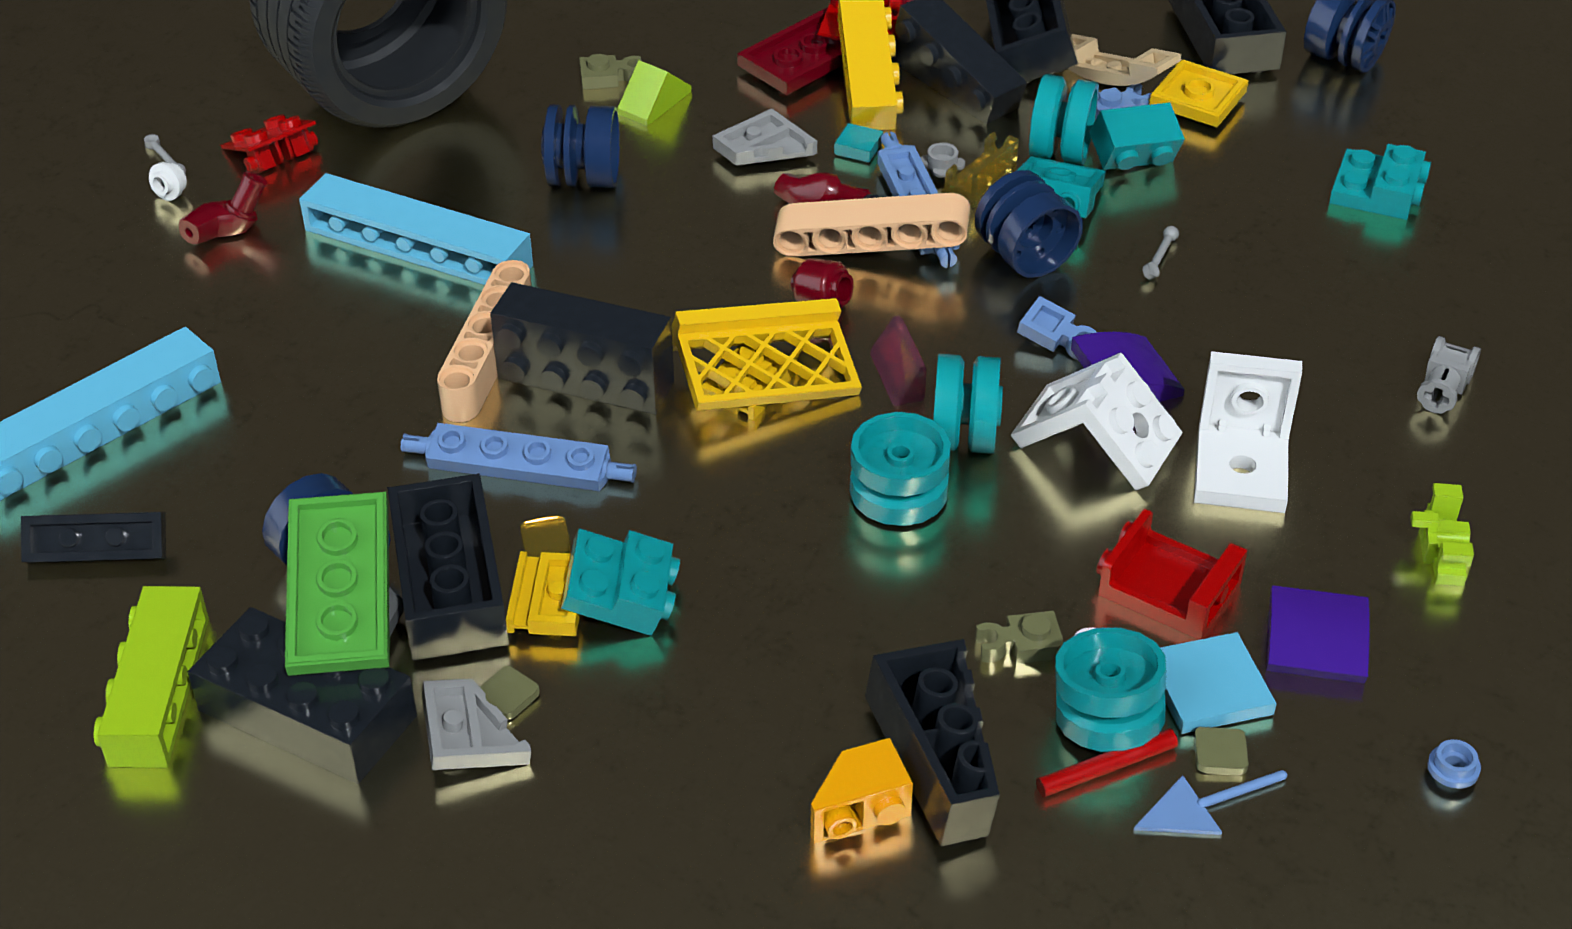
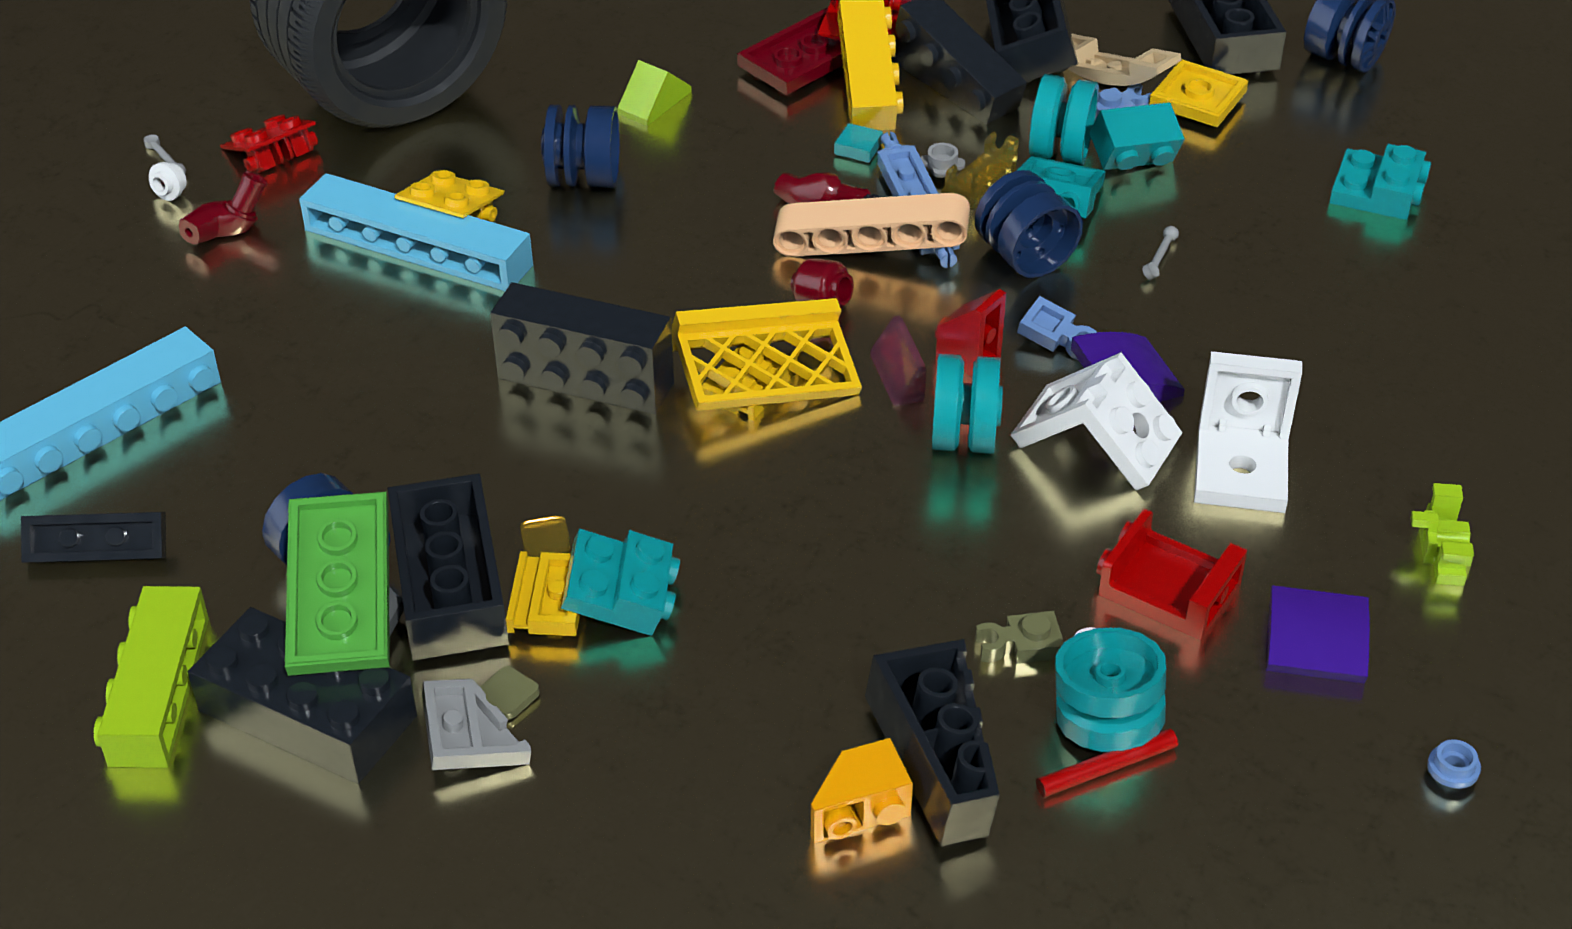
medium blue plate [401,423,637,491] -> none
light nougat beam [437,260,531,422] -> none
olive plate [579,54,641,90] -> none
light grey wing [713,108,817,165] -> none
teal wheel [850,412,951,526] -> none
medium blue piece [1134,770,1287,835] -> none
medium azure tile [1161,632,1277,734] -> none
olive piece [1194,727,1249,775] -> none
light grey connector [1417,336,1481,414] -> none
none -> yellow hinge [395,170,504,222]
none -> red slope [935,289,1006,377]

